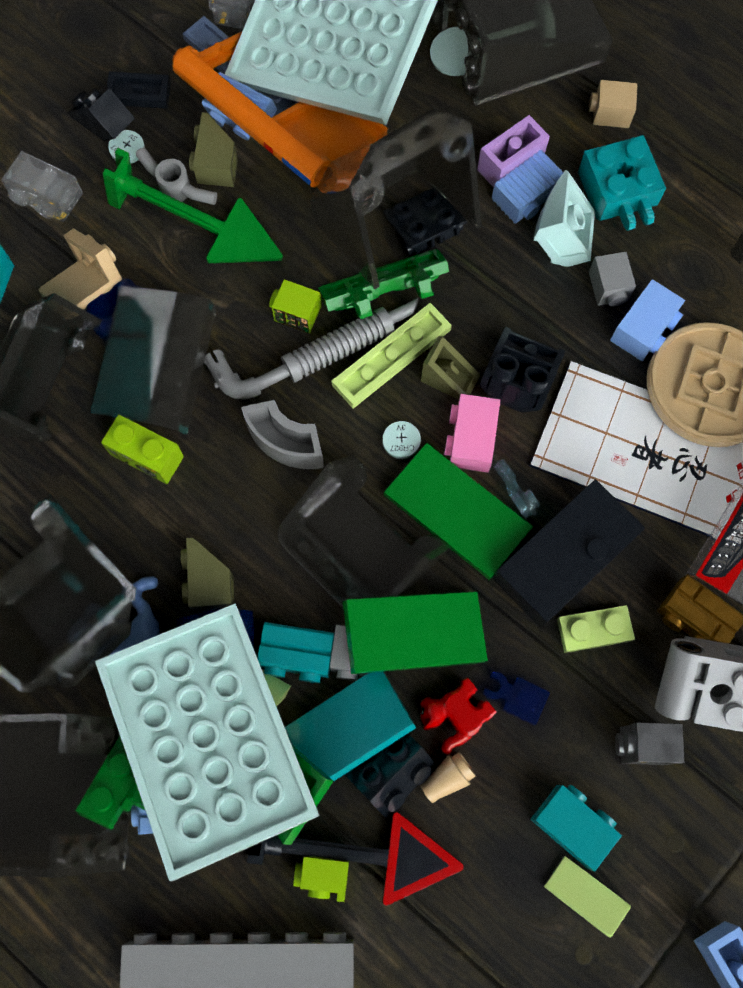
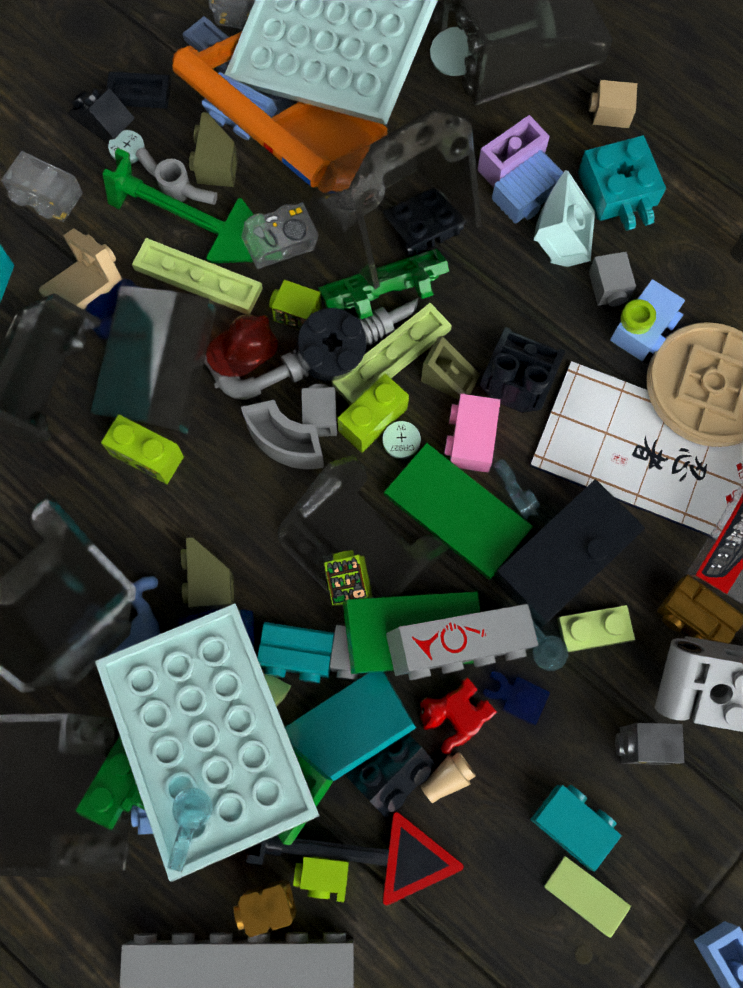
none -> yellowish green plate [132,238,263,315]
none -> clear light blue plate [167,788,213,872]
none -> clear red piece [206,315,278,377]
none -> pearl gold brick [233,879,297,937]
none -> clear brick [241,203,319,269]
none -> black brick [295,308,366,381]
none -> light grey brick [302,384,337,437]
none -> brick [324,550,373,605]
none -> lime brick [337,373,409,453]
none -> light grey brick [386,604,538,680]
none -> clear light blue plate [532,620,568,671]
none -> lime tile [621,299,656,334]

